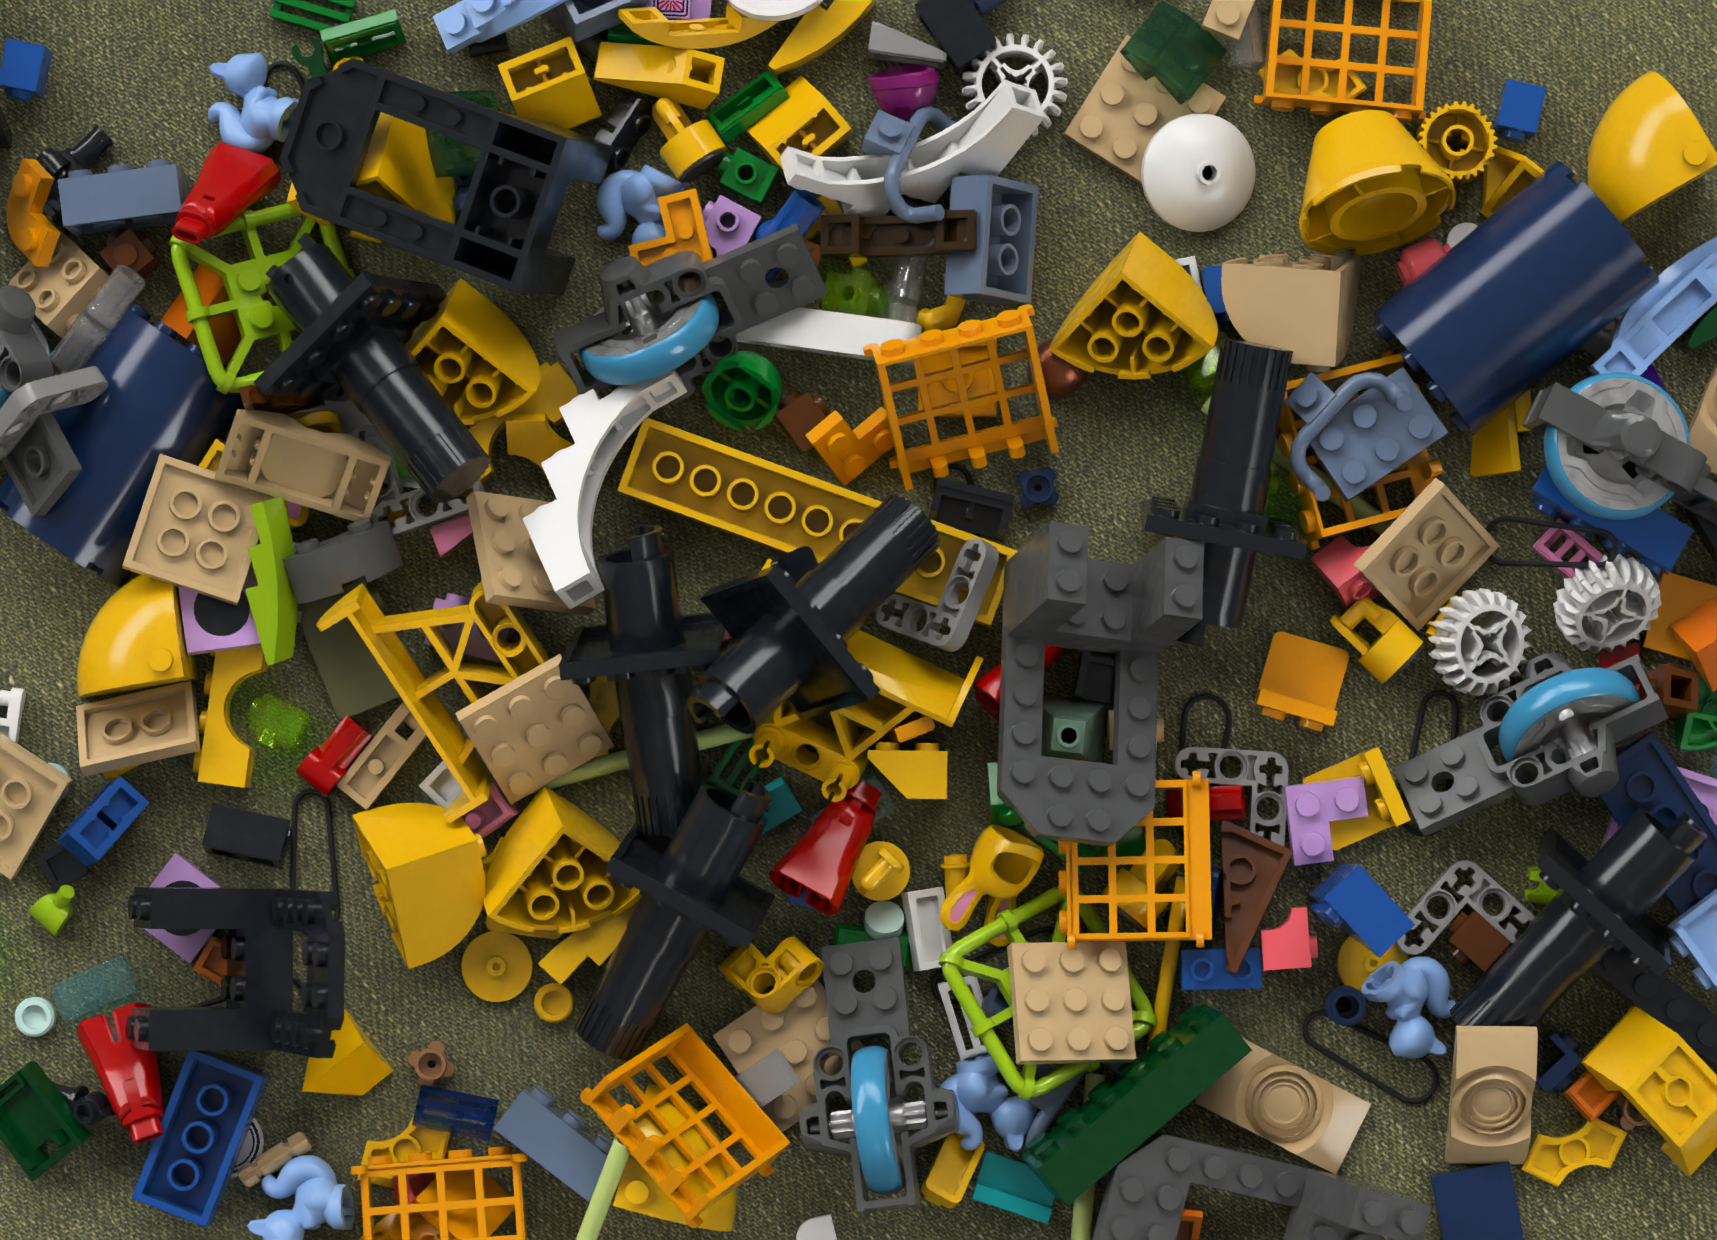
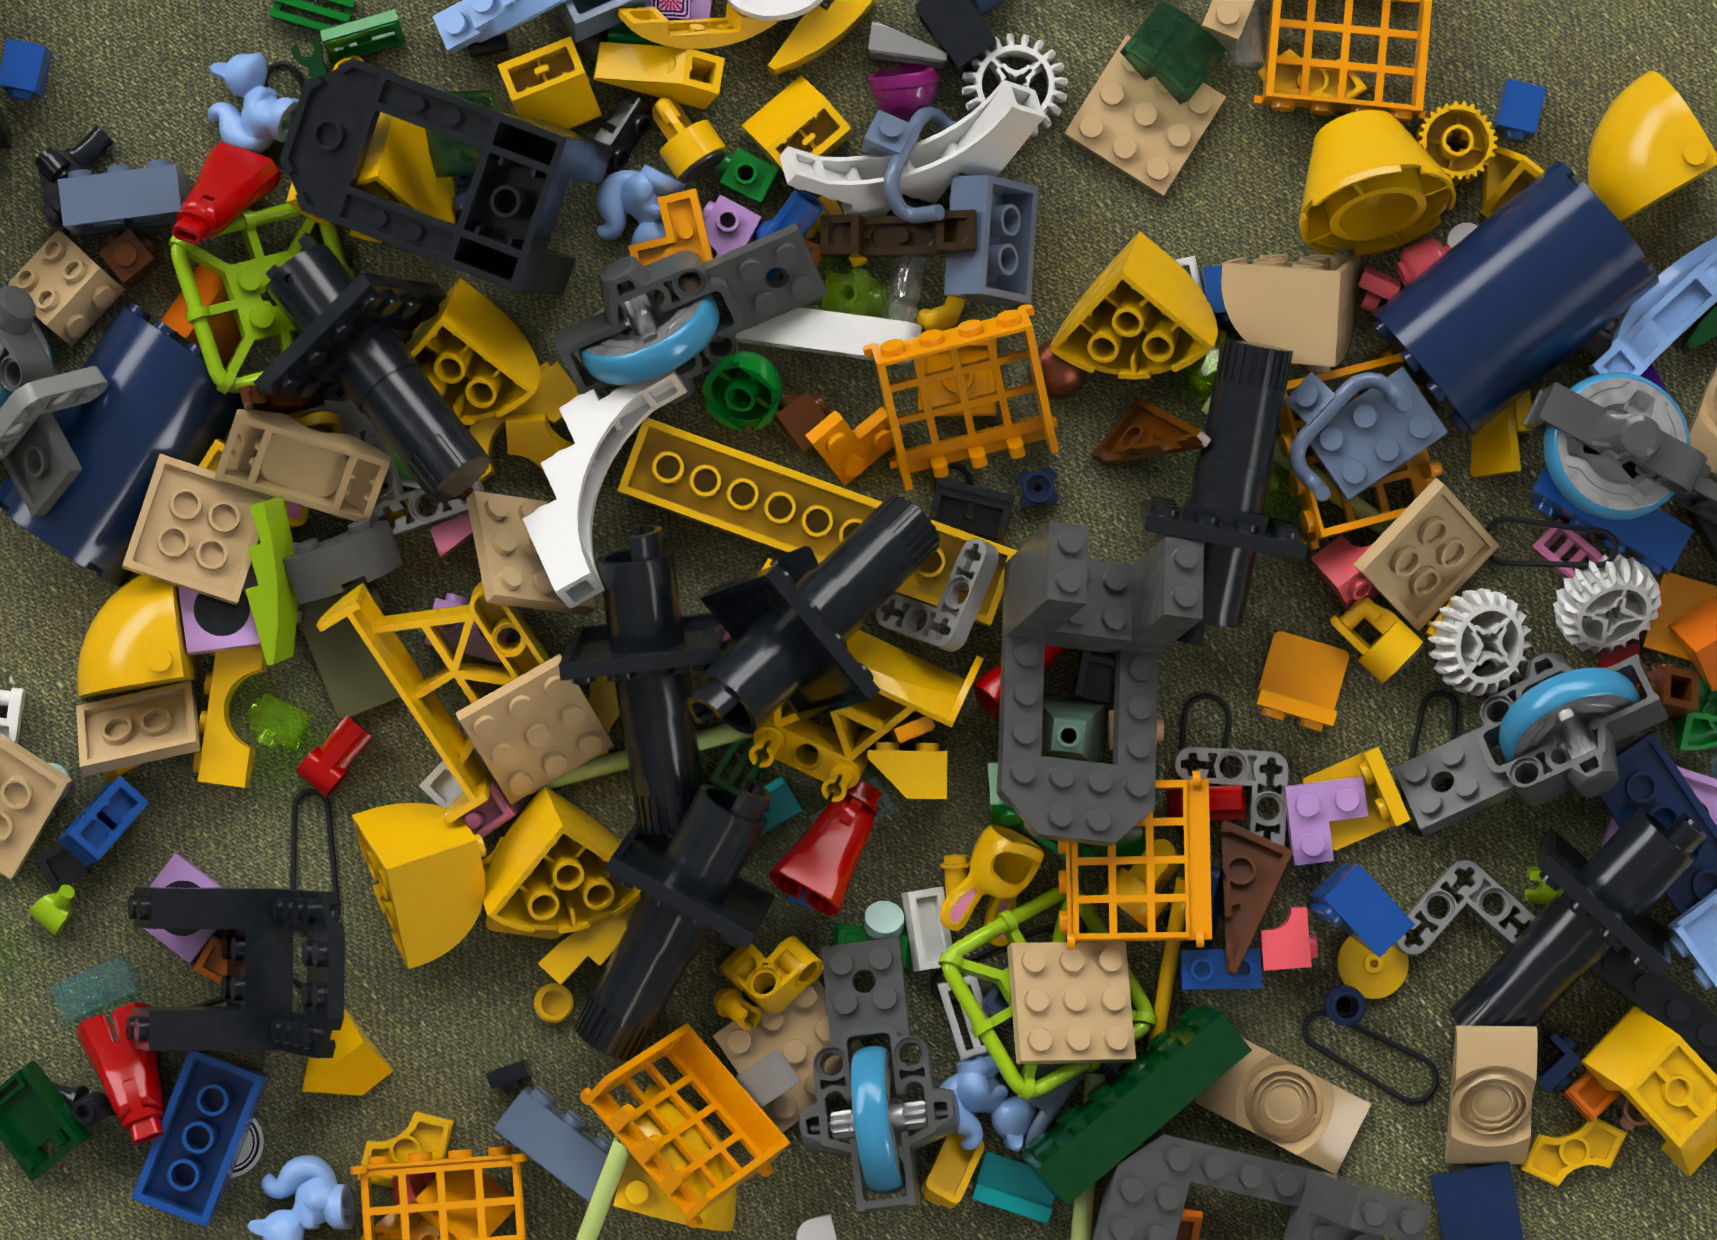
light orange plate [7,158,61,267] -> none
light aqua tile [15,997,57,1037] -> none
clear axle [49,264,146,373] -> none
black hinge [202,803,291,869] -> none
tan axle [237,1131,312,1187] -> none
tan plate [336,701,427,810] -> none
medium nougat plate [408,1041,455,1087] -> none
clear blue tile [412,1084,499,1141] -> none
yellow piece [461,931,533,1002] -> none
green tile [705,71,790,143] -> none
yellow piece [852,841,910,901] -> none
white dish [1141,114,1256,232] -> none
light blue animal [1361,956,1456,1059] -> none
reddish brown brick [1446,910,1511,972] -> none
none -> black plate [486,1059,531,1093]
none -> yellow pin [714,987,761,1031]
none -> reddish brown wing [1091,397,1211,466]
none -> coral tile [1358,264,1401,313]

